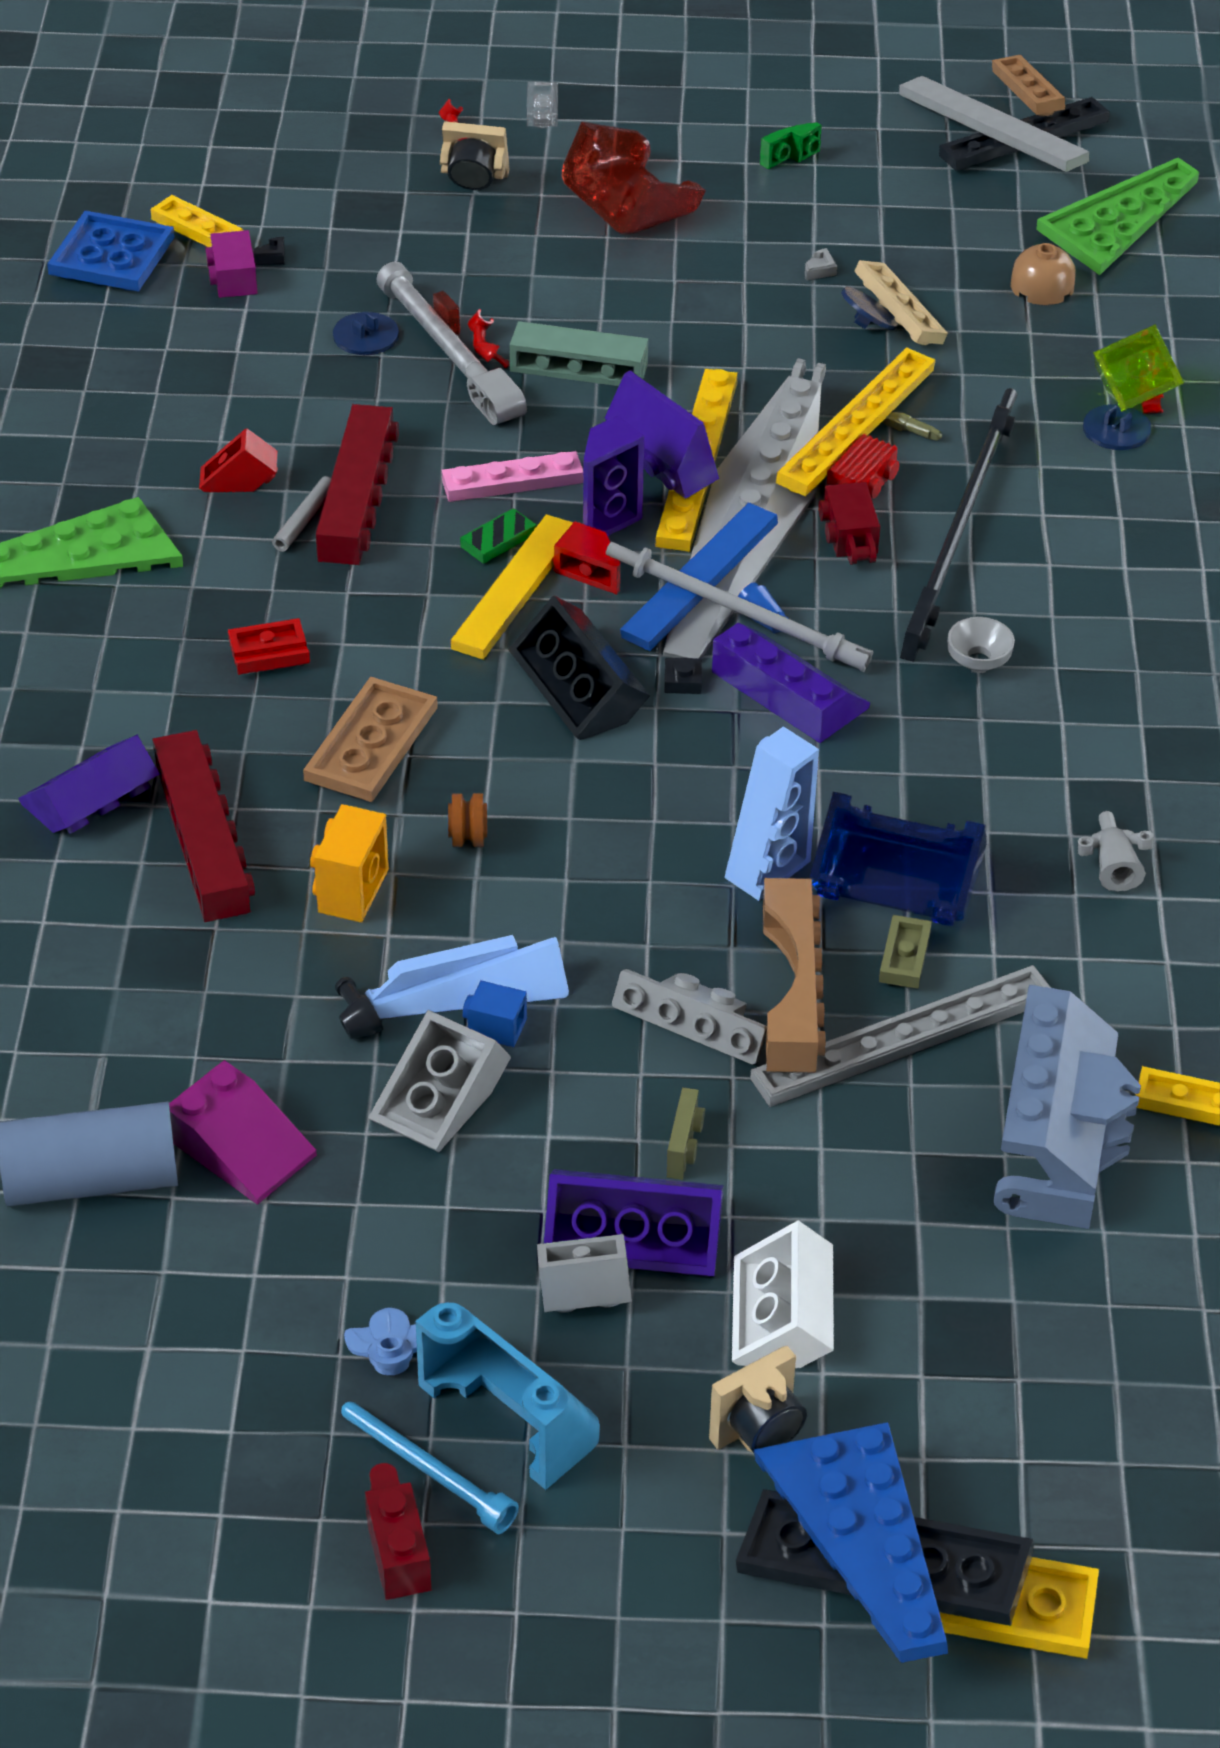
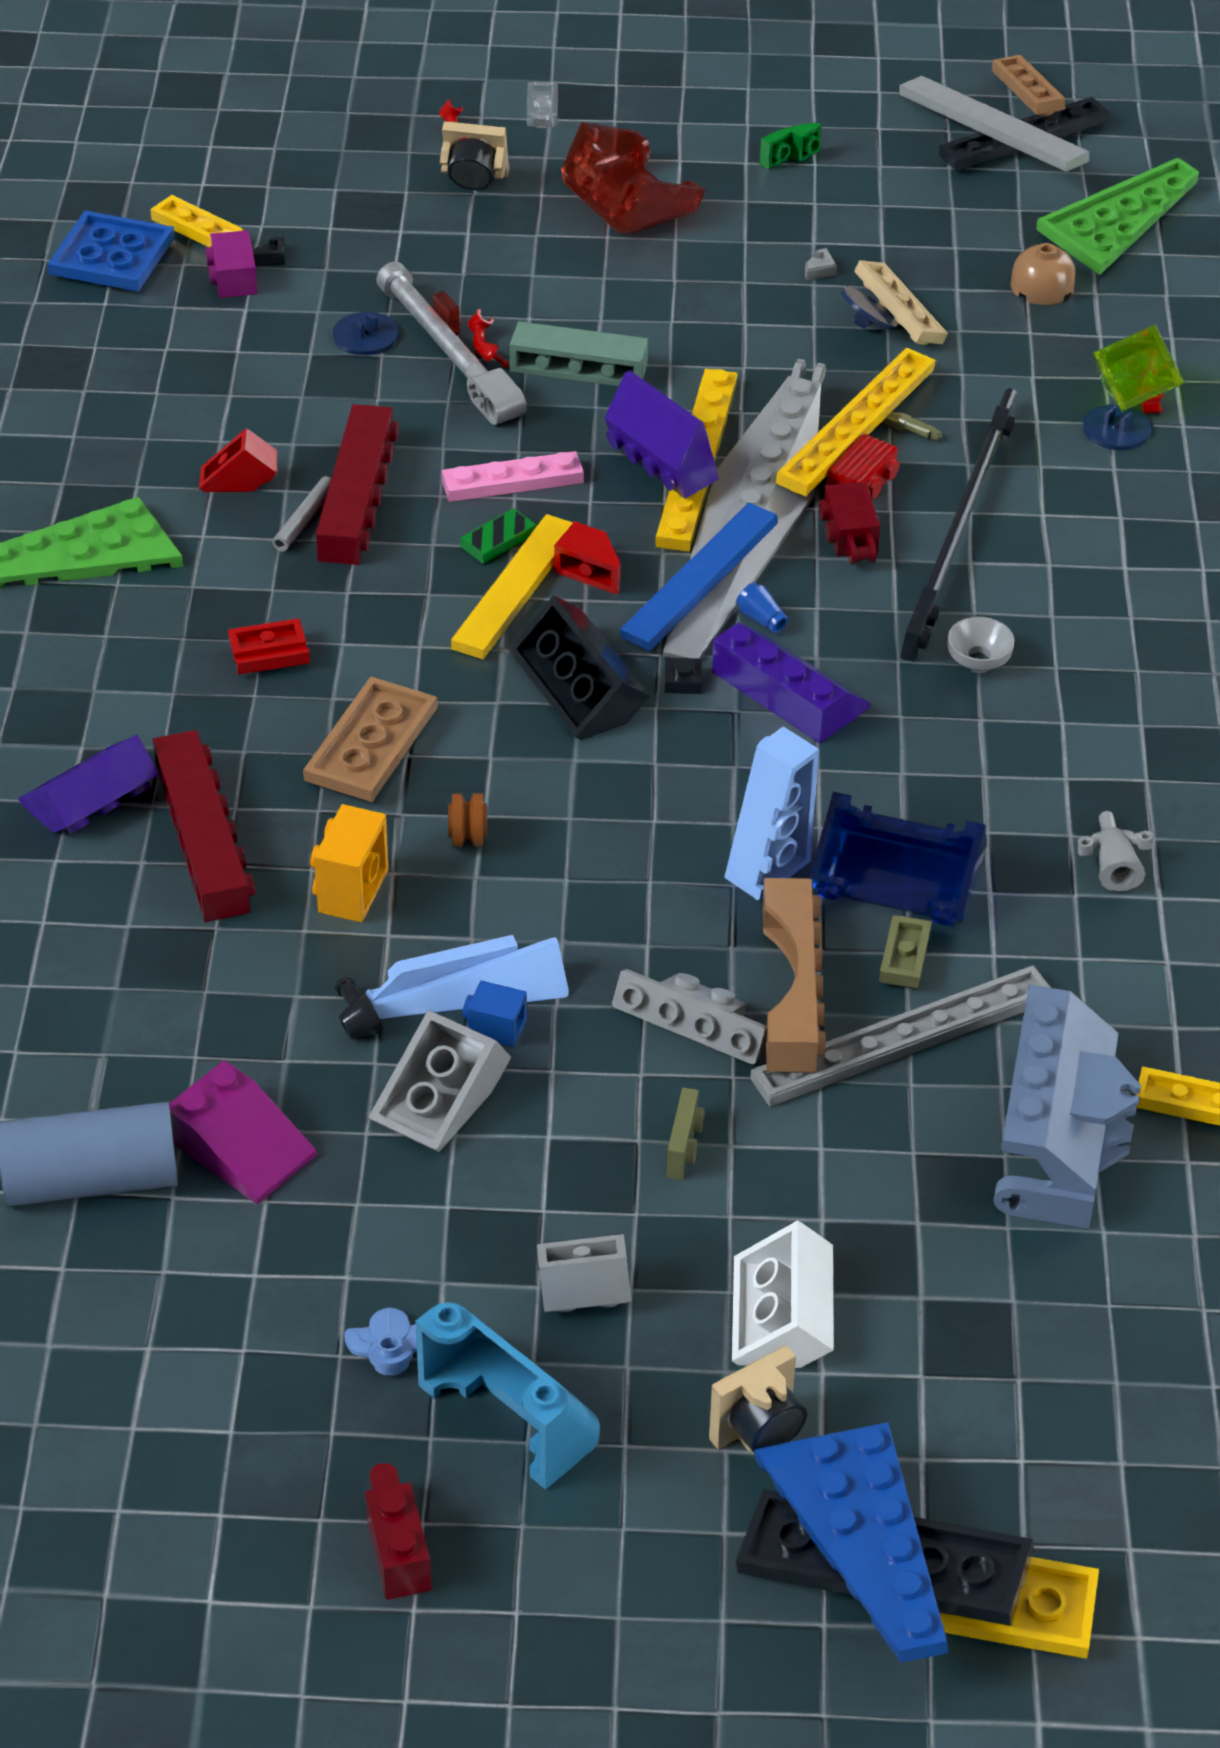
dark azure piece [341,1402,519,1534] -> none
dark purple slope [544,1169,724,1276] -> none
dark purple slope [583,415,644,536] -> none
light grey bar [606,542,873,672] -> none

